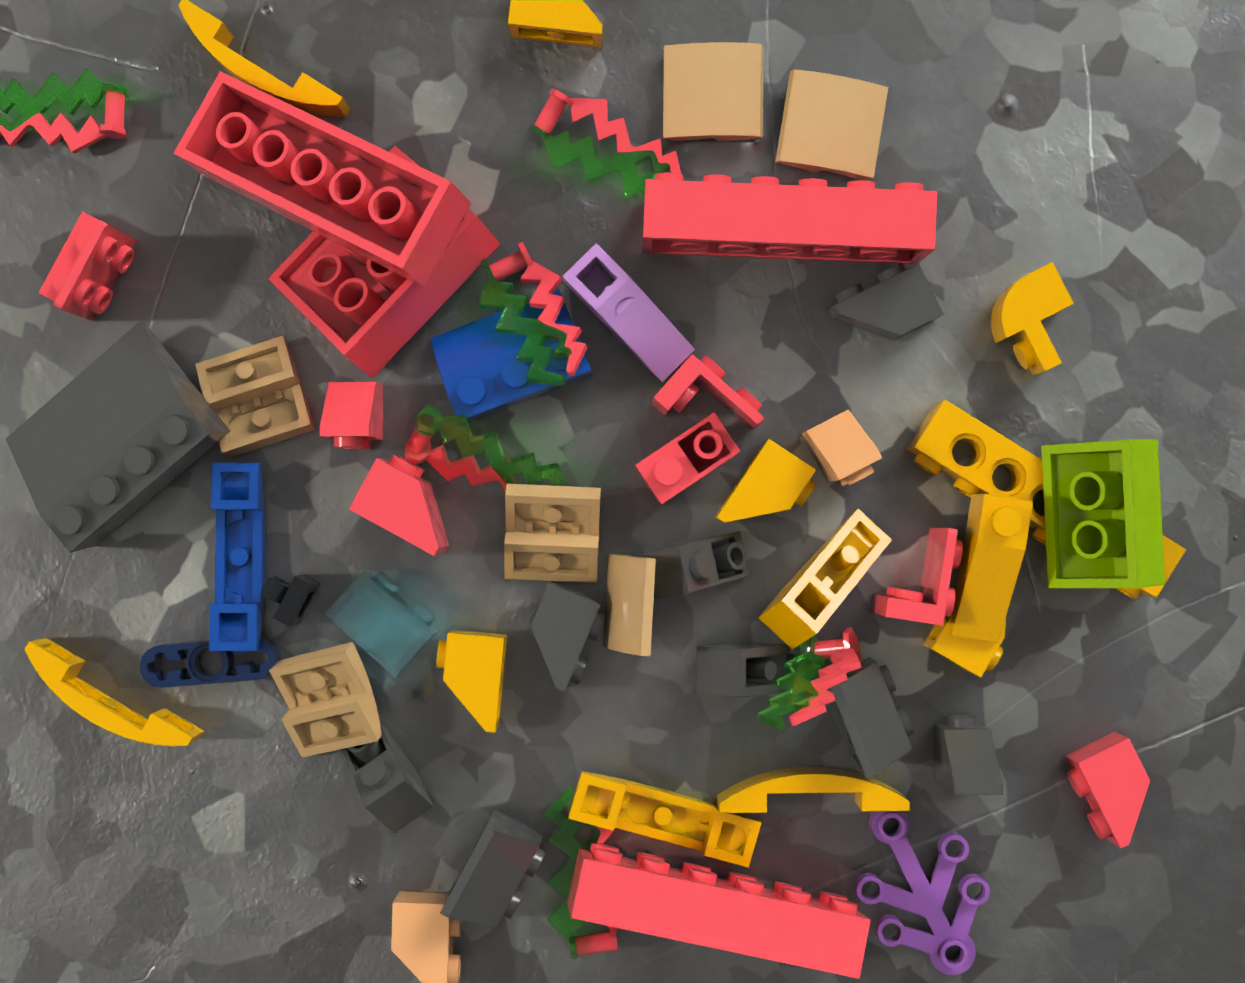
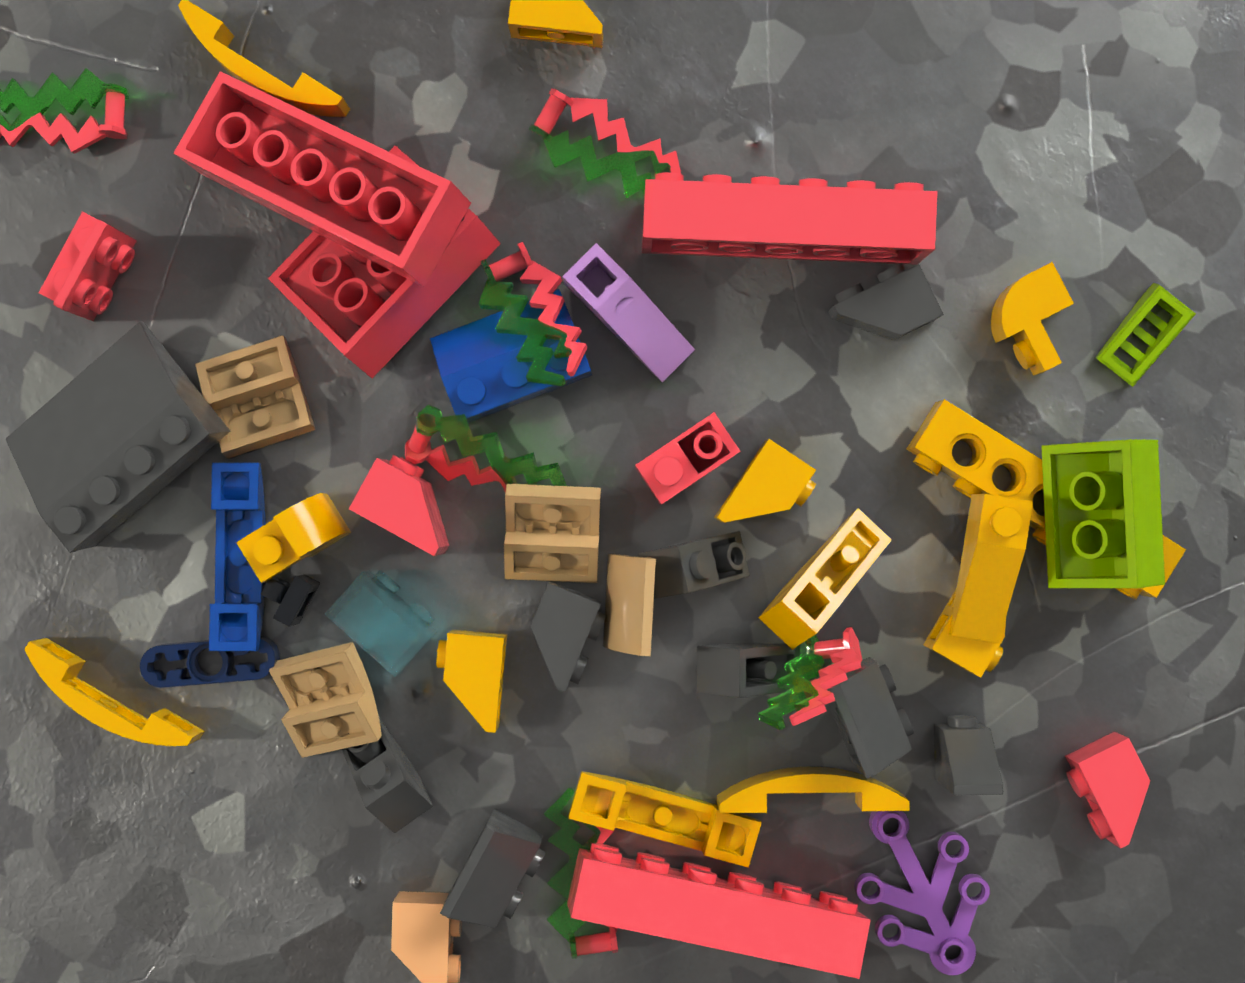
coral slope [320,382,383,450] -> none
coral bracket [651,354,765,430] -> none
tan slope [663,42,764,142] -> none
tan slope [775,69,889,181] -> none
light nougat slope [801,409,882,486] -> none
coral bracket [870,528,963,626] -> none
none -> yellow brick [236,493,351,583]
none -> lime slope [1095,282,1196,387]

